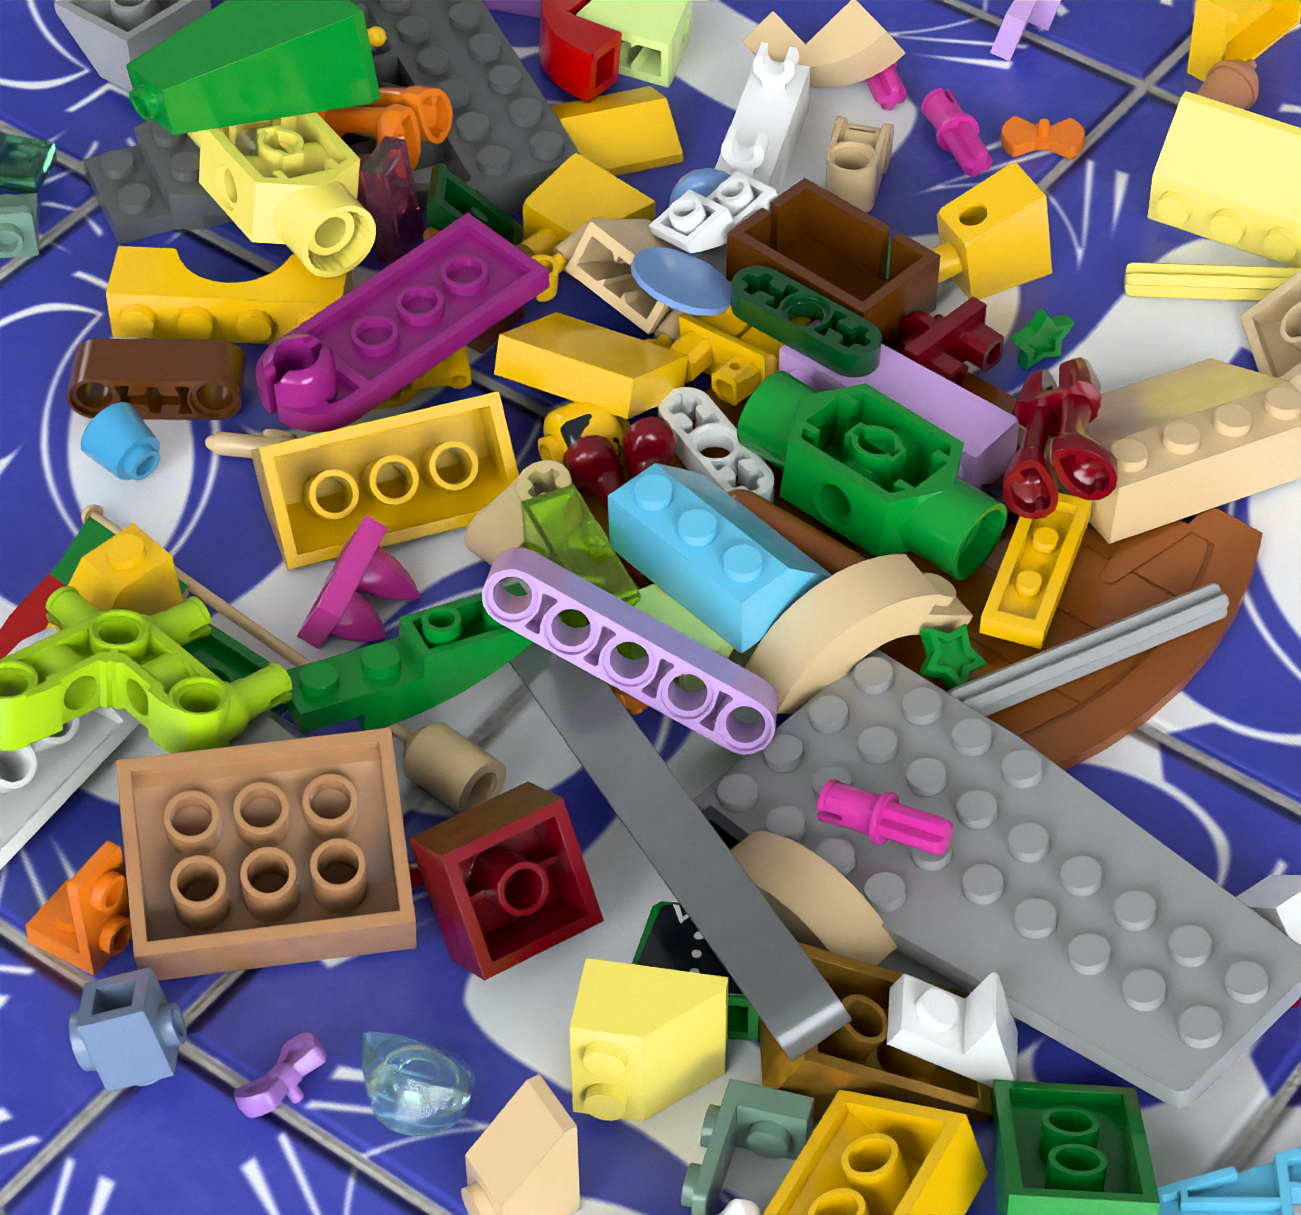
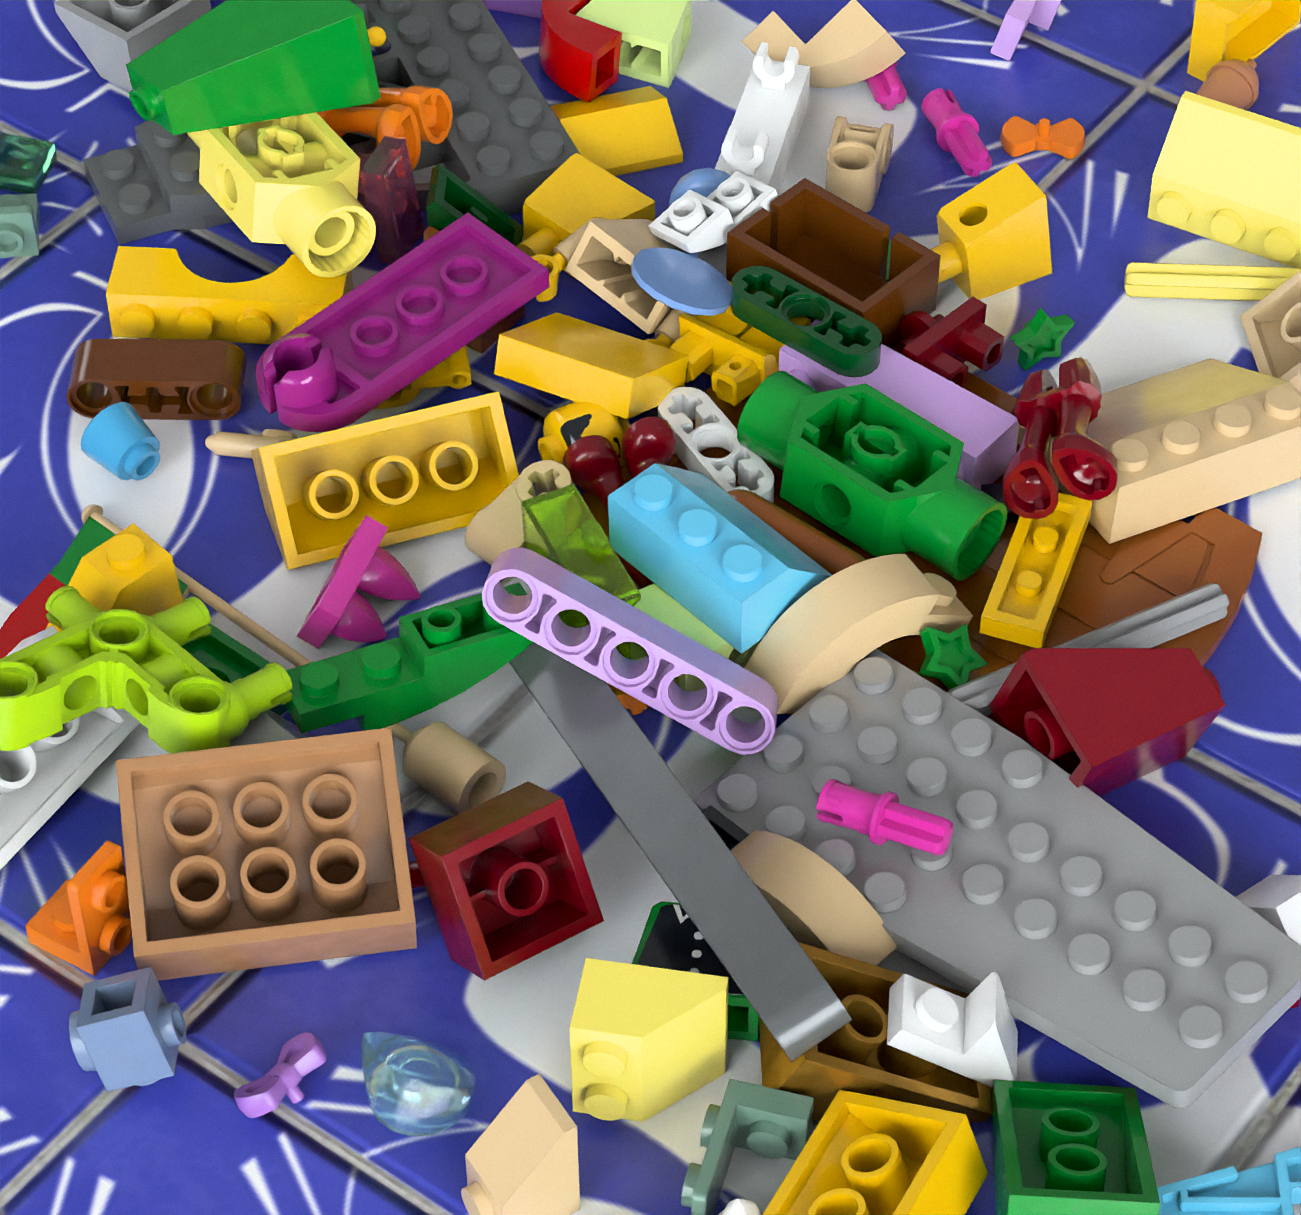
none -> dark red slope [988,648,1226,797]

